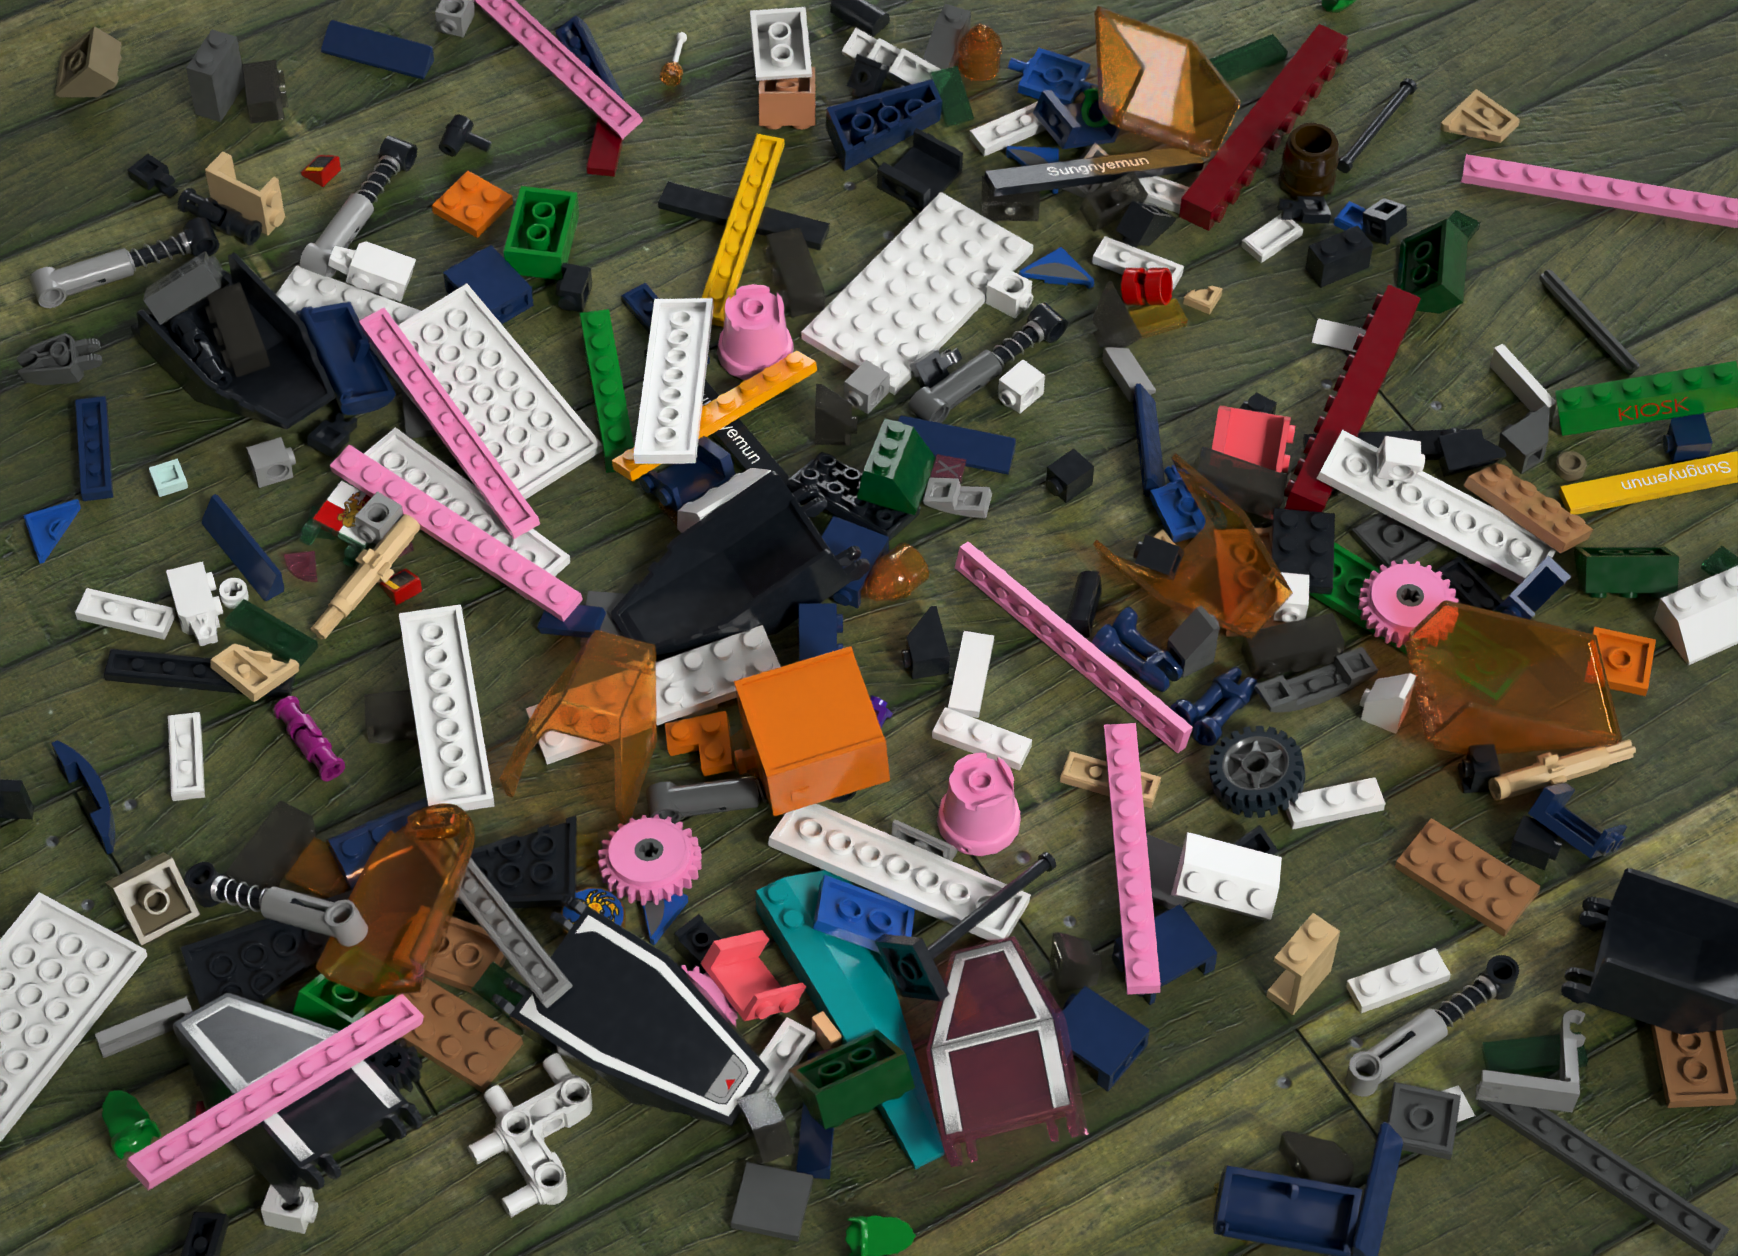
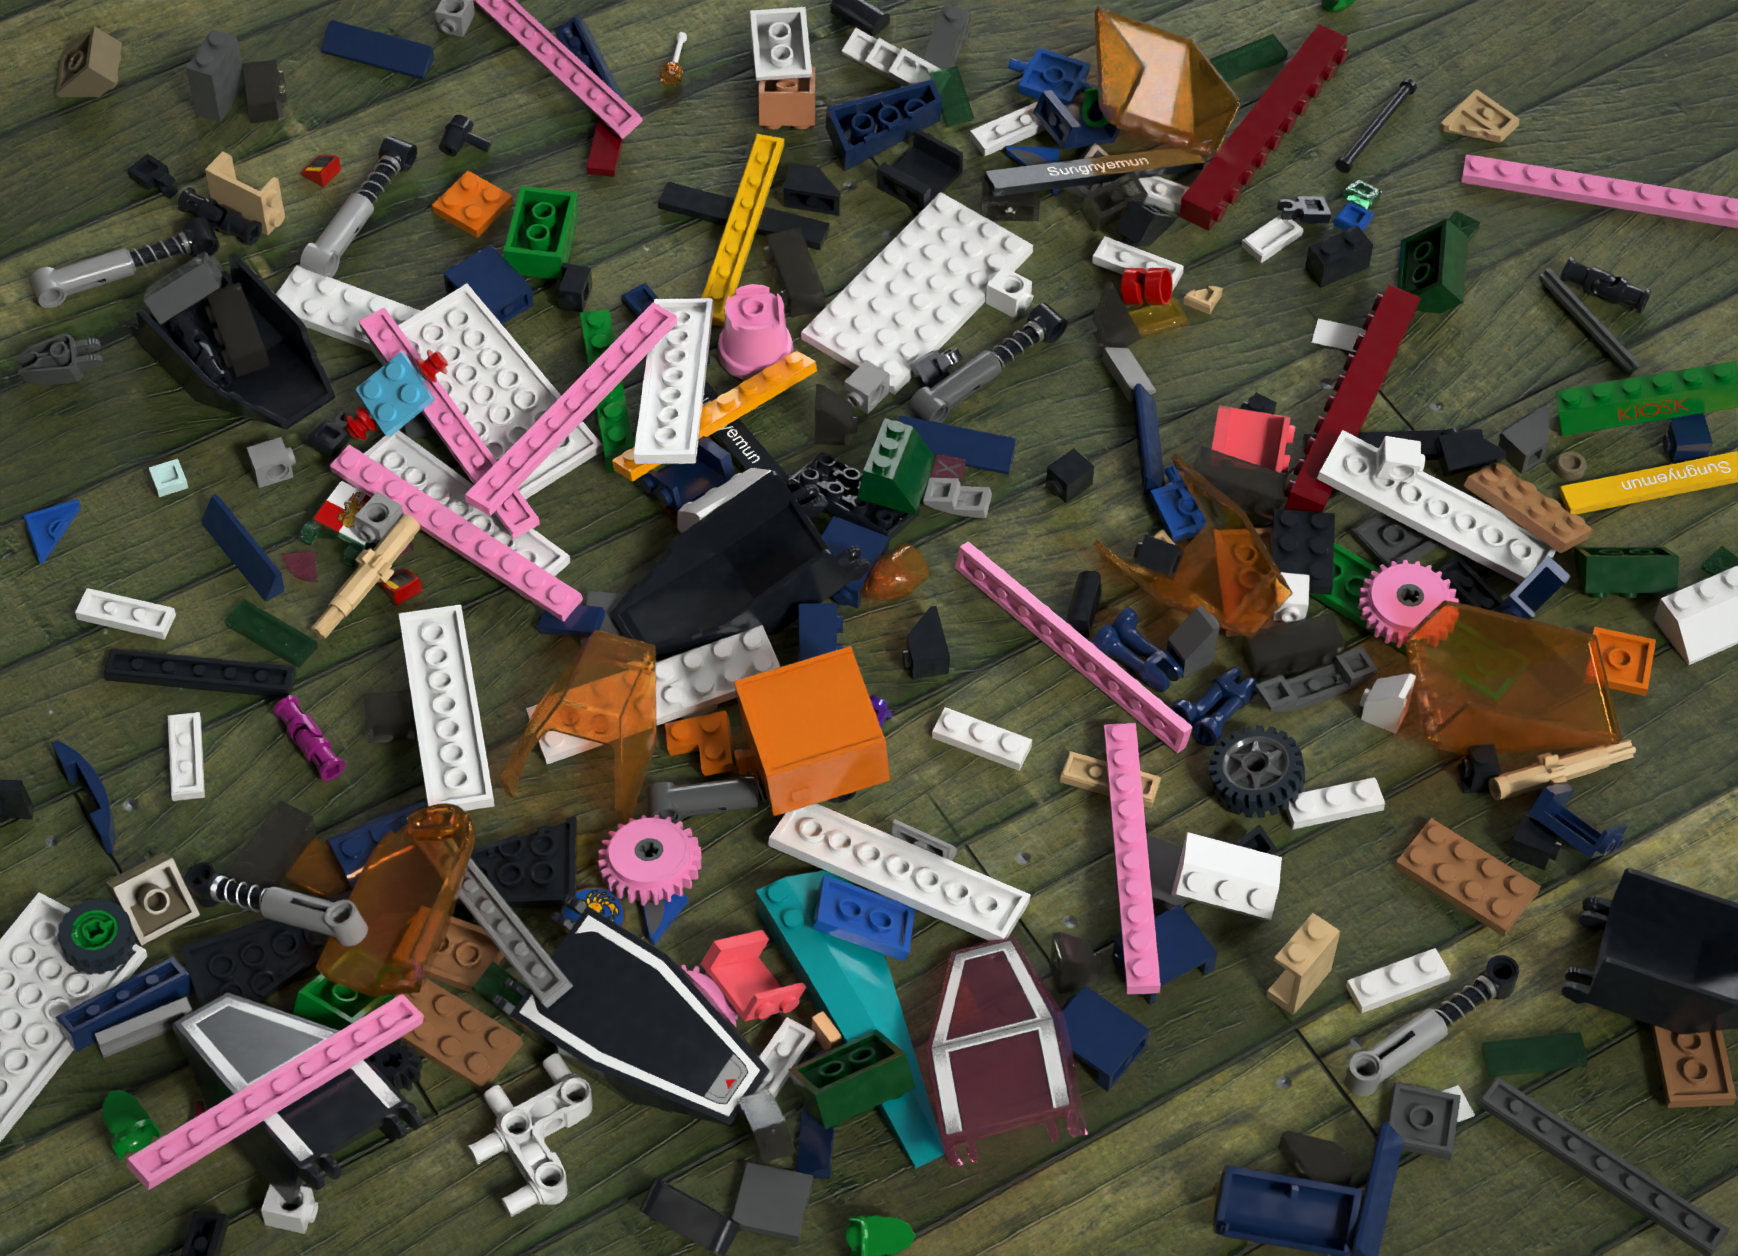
dark blue plate [75,396,114,501] -> none
white hinge [166,561,223,646] -> none
tan wing [211,643,299,702] -> none
white bush [219,578,249,609] -> none
dark blue container [296,302,396,415] -> none
white hinge [328,241,416,302] -> none
black brick [674,914,721,974] -> none
black brick [847,54,890,98] -> none
black tile [874,852,1056,1002] -> none
bright pink piece [937,752,1021,856] -> none
white tile [948,631,994,718] -> none
clear orange helmet [958,23,1002,81] -> none
white brick [998,360,1045,414] -> none
blue tile [1019,247,1094,289] -> none
dark brown piece [1278,123,1339,201] -> none
black brick [1363,198,1407,245] -> none
light grey hinge [1476,1010,1586,1112] -> none
white tile [1490,344,1557,423] -> none
none -> dark blue slope [56,957,193,1052]
none -> black wheel [57,898,135,975]
none -> medium azure plate [345,350,448,440]
none -> bright pink plate [465,302,677,516]
none -> black beam [639,1178,741,1256]
none -> black slope [783,163,841,216]
none -> clear green tile [1343,179,1382,209]
none -> black piece [1560,256,1651,313]

